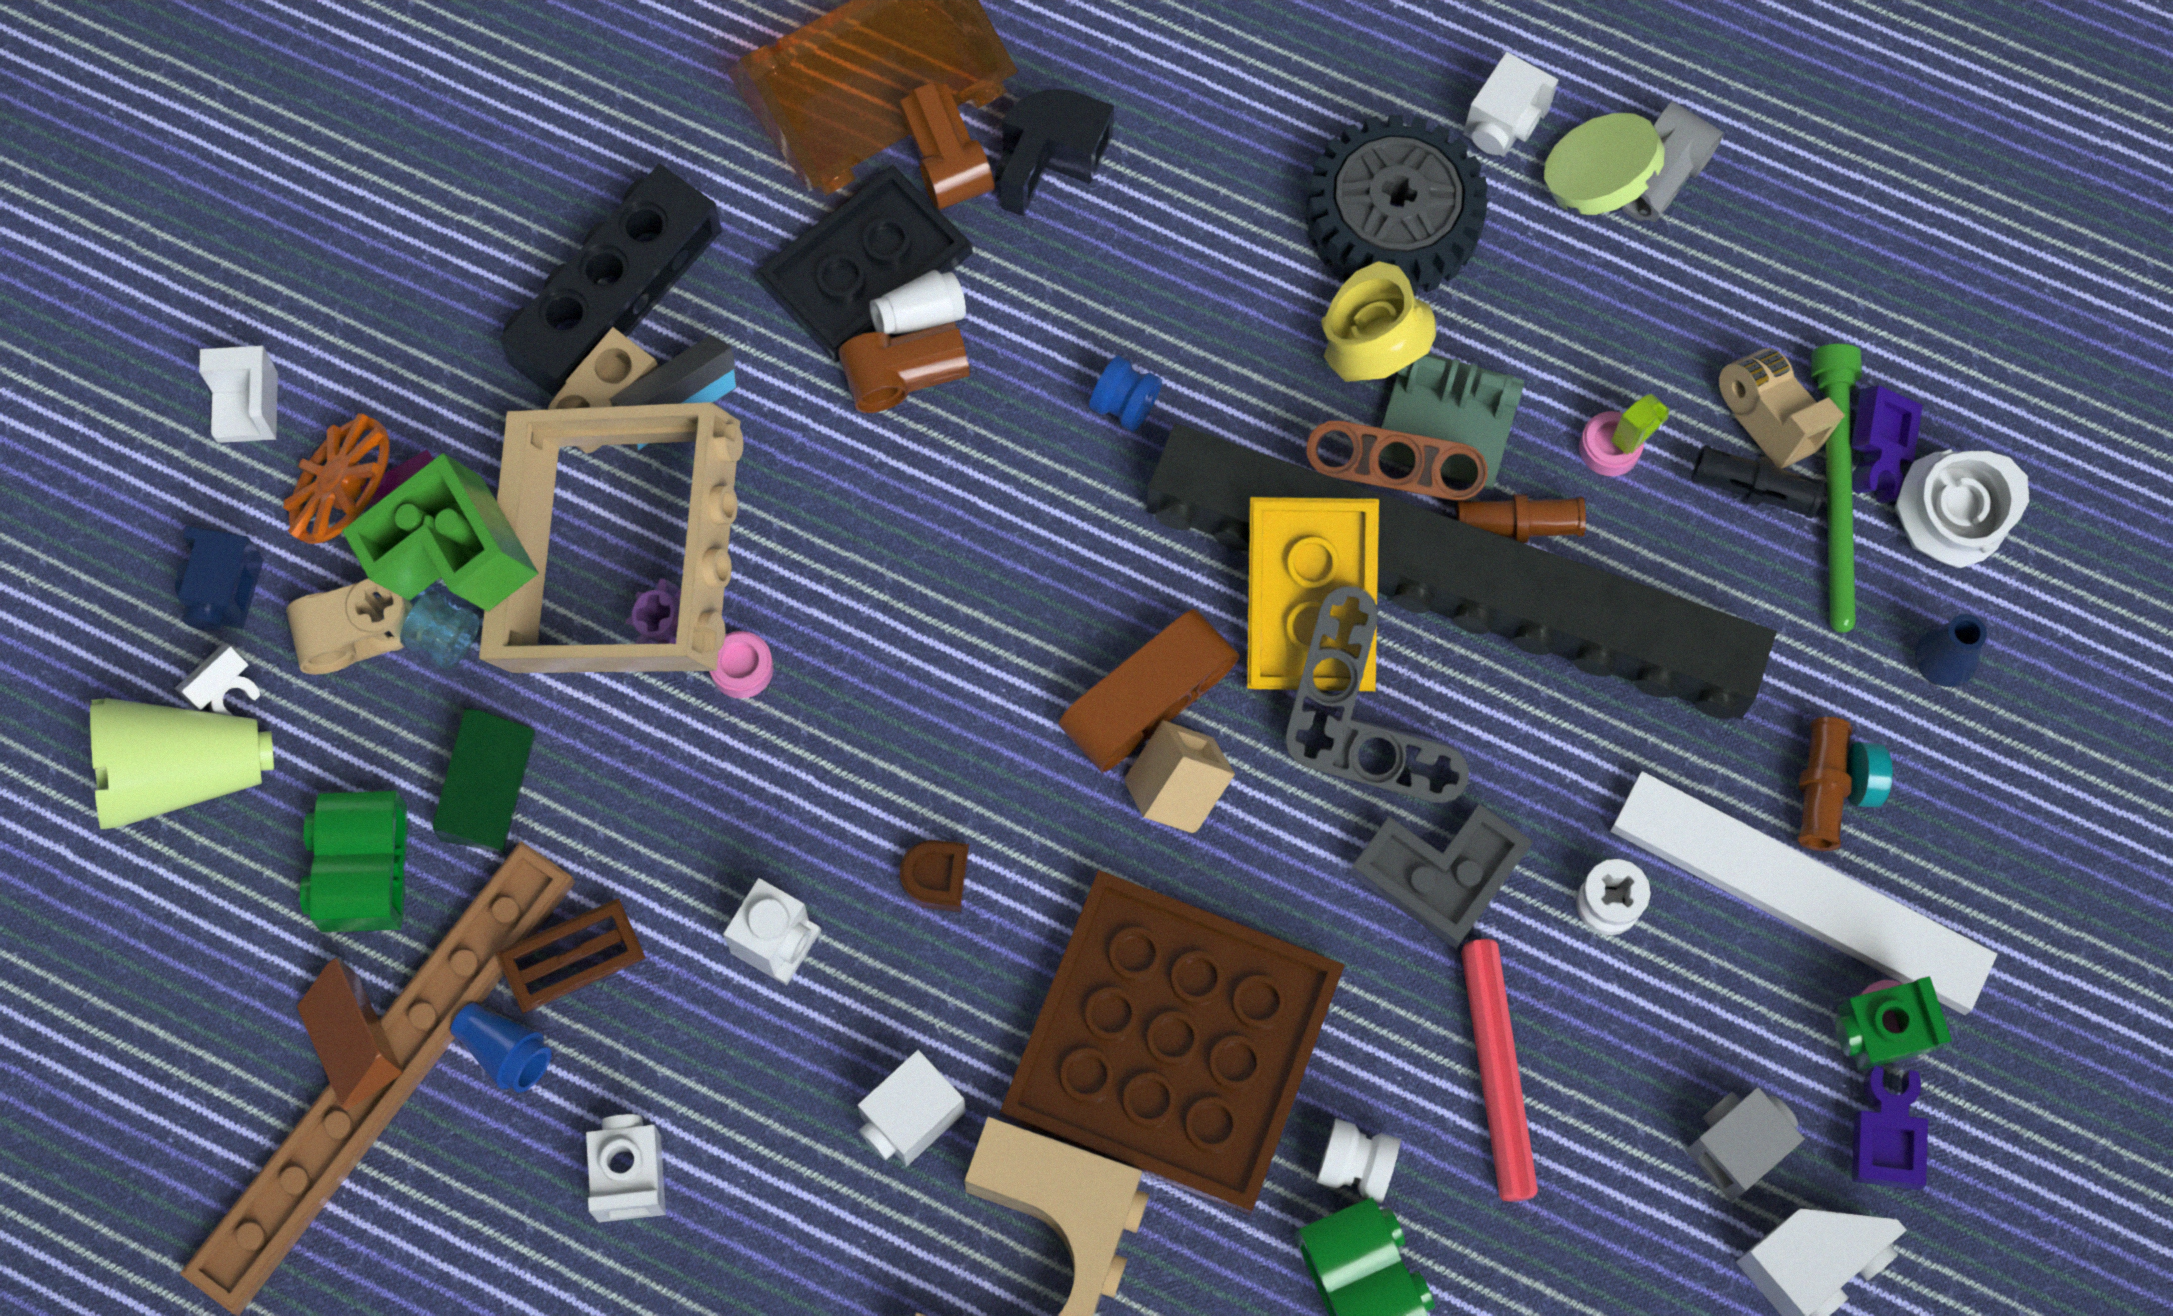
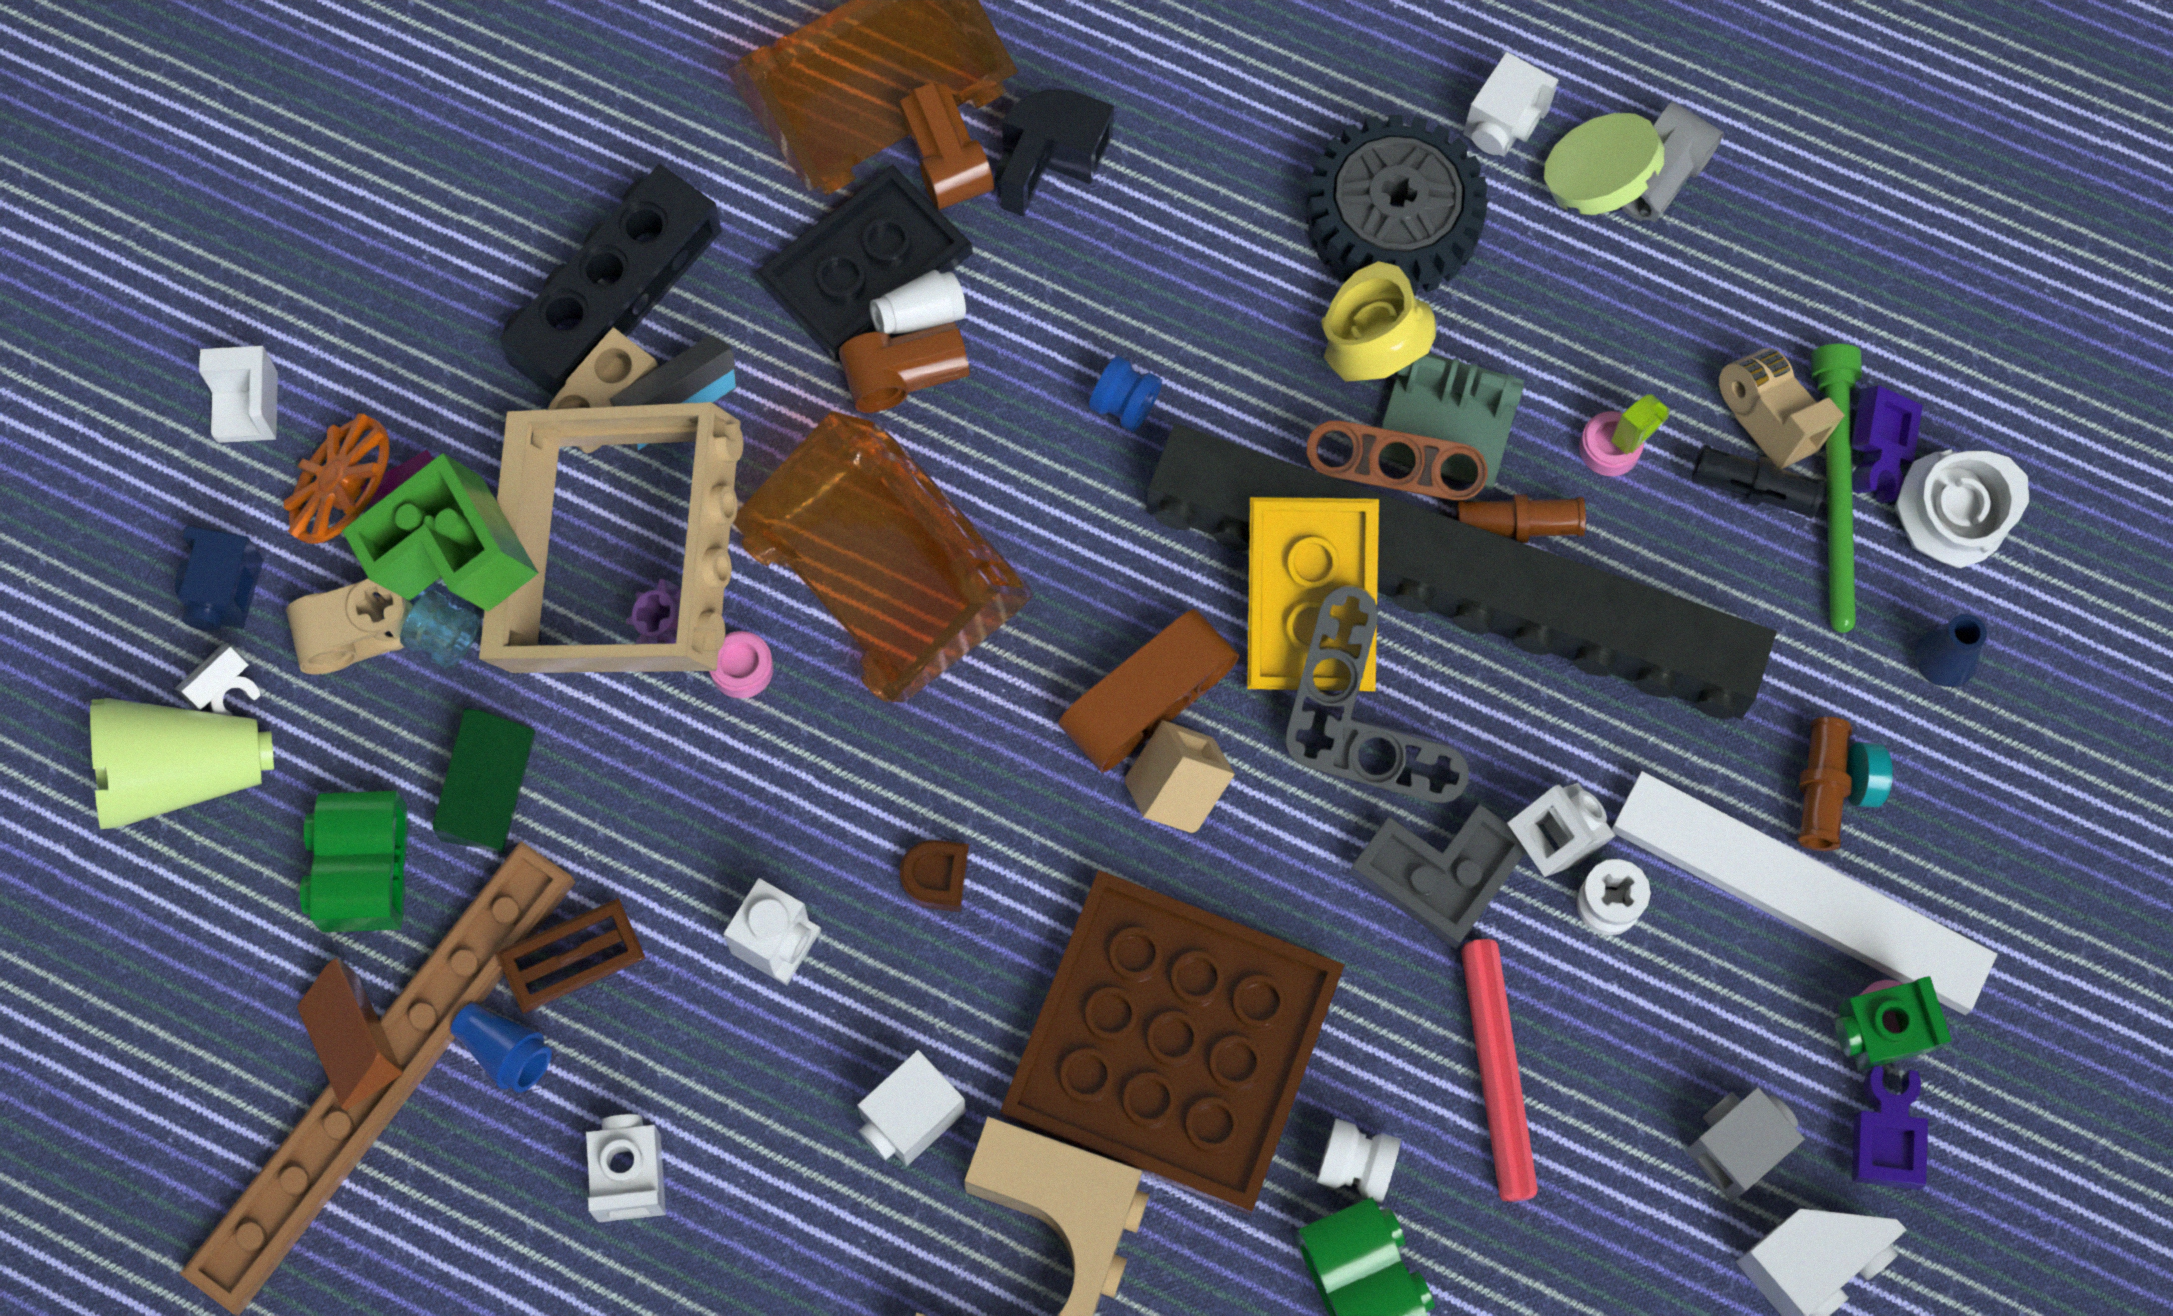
none -> clear orange windscreen [733,411,1033,703]
none -> white brick [1507,783,1616,877]

